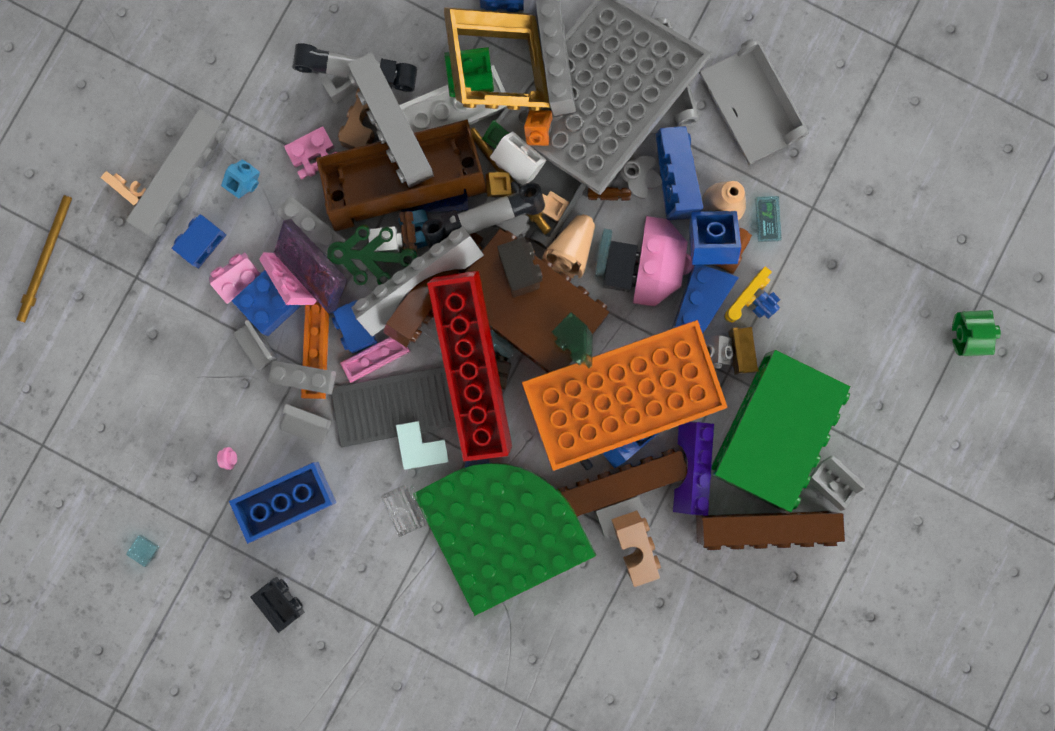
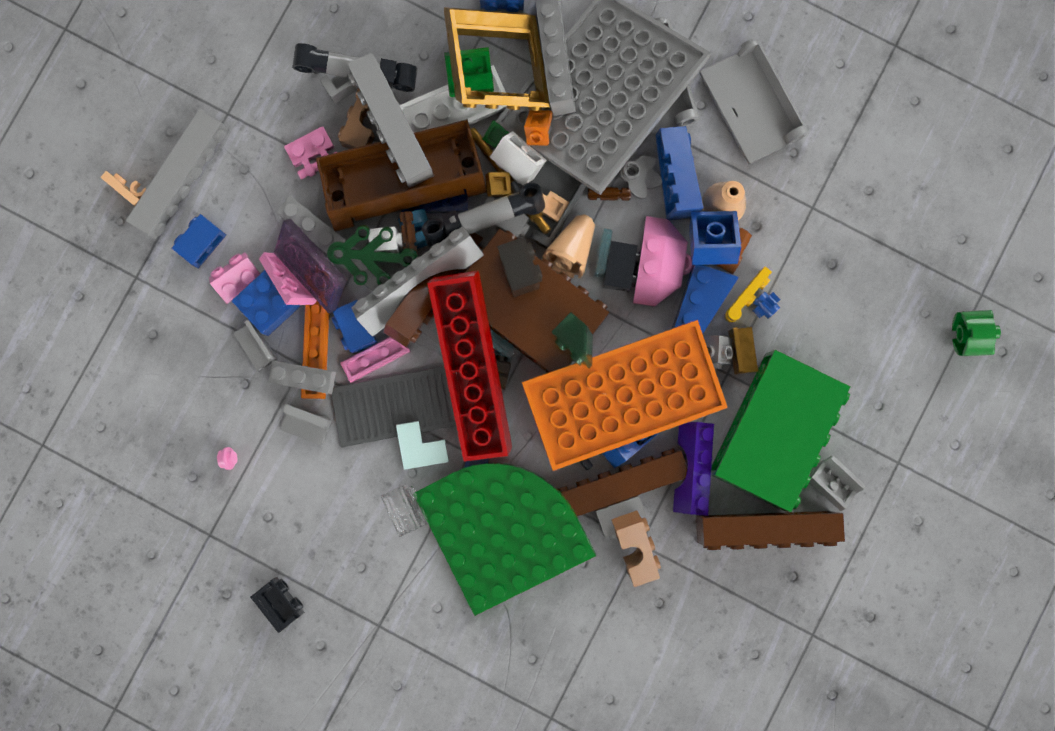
pearl gold bar [16,195,72,323] -> none
clear light blue tile [126,535,160,567] -> none
dark azure brick [221,159,260,199] -> none
blue brick [229,462,337,544] -> none
clear light blue tile [755,196,782,242] -> none

